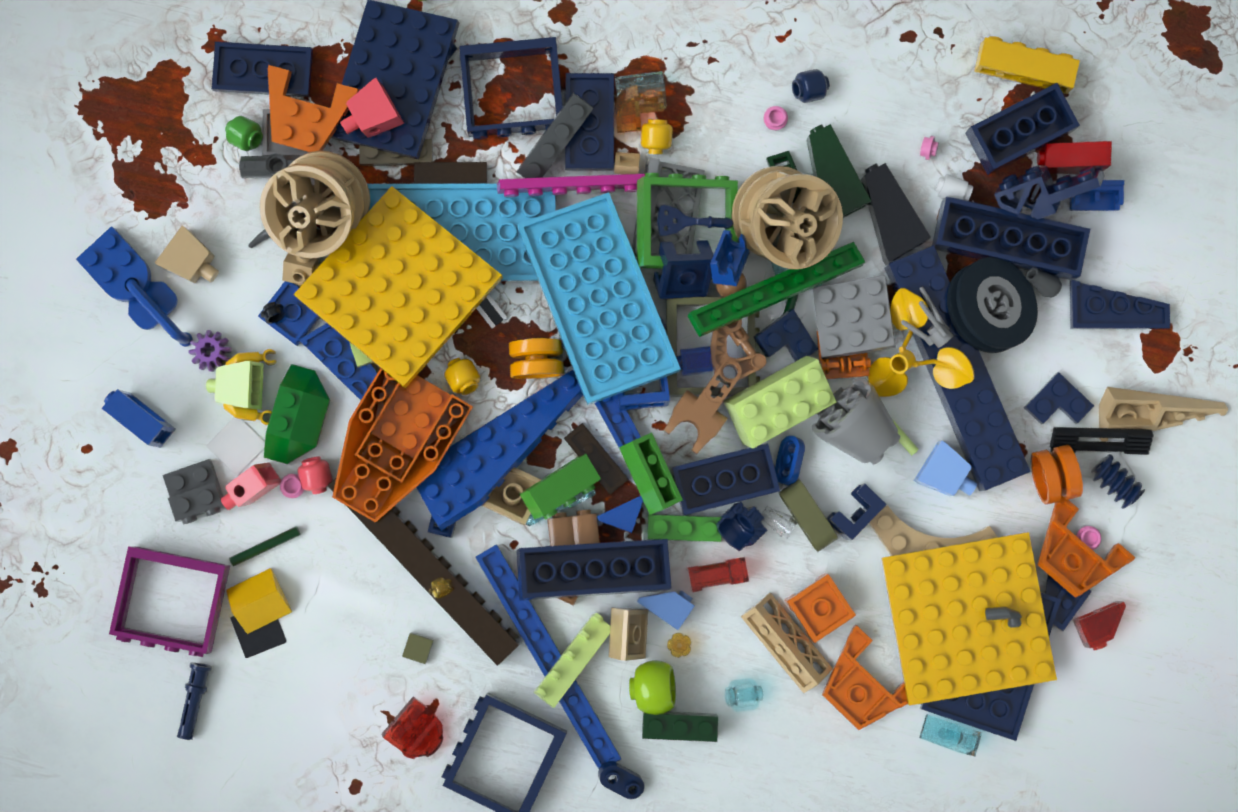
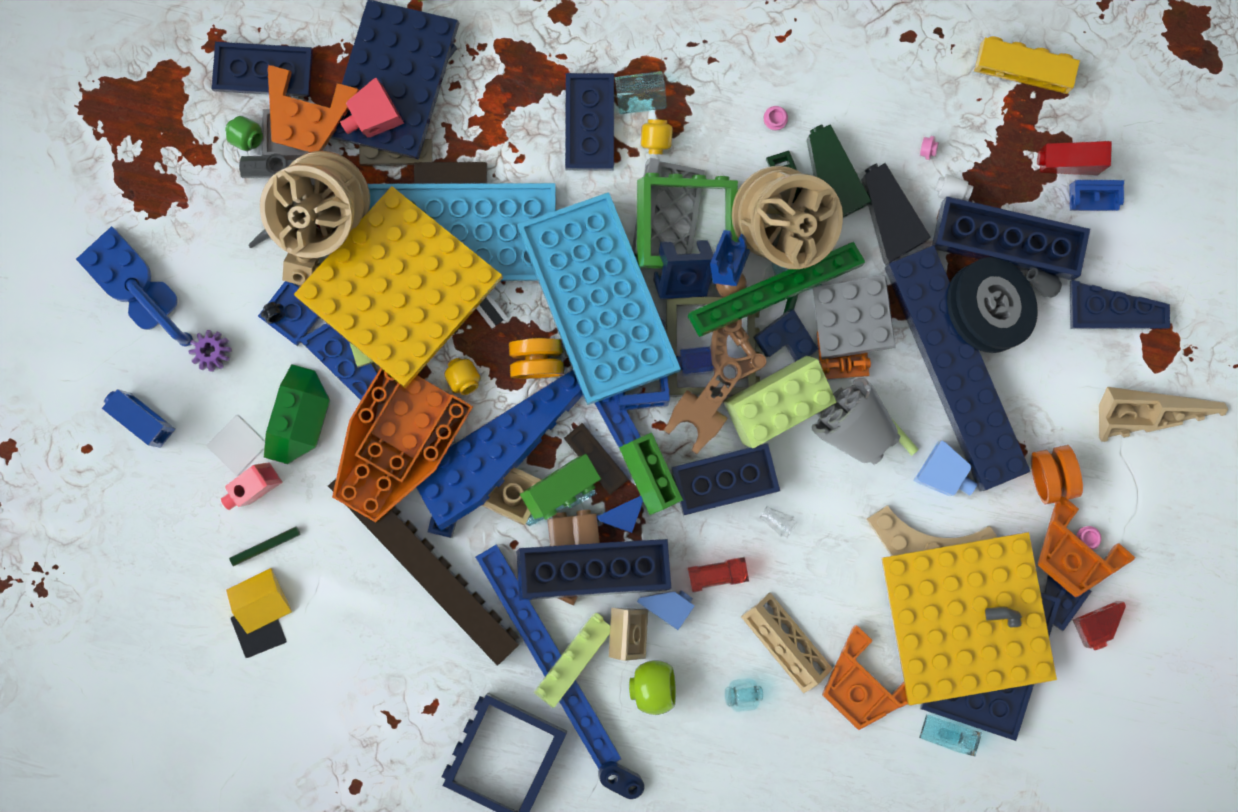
magenta window [109,546,230,657] -> none
tan torso [155,226,219,283] -> none
dark grey plate [162,459,224,525] -> none
dark blue pin [177,662,212,740] -> none
yellowish green torso [206,349,277,425] -> none
bright pink plate [280,474,304,498] -> none
coral head [297,456,333,494] -> none
clear red slope [381,696,443,759] -> none
olive tile [402,633,434,664] -> none
clear yellow plate [429,577,453,599] -> none
dark blue window [459,37,563,140] -> none
dark pink plate [497,174,645,197] -> none
dark grey plate [517,92,594,178] -> none
tan plate [614,152,640,175] -> none
clear orange brick [615,85,664,133] -> none
dark green brick [642,712,718,742] -> none
bright green plate [648,515,721,542] -> none
dark blue piece [657,204,733,236] -> none
clear yellow plate [667,633,691,658] -> none
dark blue hair [716,501,768,551] -> none
blue plate [775,435,805,485] -> none
olive beam [779,479,838,552] -> none
orange panel [784,573,856,643] -> none
dark blue head [792,69,830,103] -> none
dark blue panel [826,483,887,540] -> none
yellow plant [868,288,974,397] -> none
light grey plant [901,287,953,348] -> none
dark blue brick [965,83,1080,175] -> none
dark blue piece [994,165,1105,220] -> none
dark blue plate [1024,372,1094,424] -> none
black container [1050,427,1154,455] -> none
dark blue piece [1091,454,1145,509] -> none

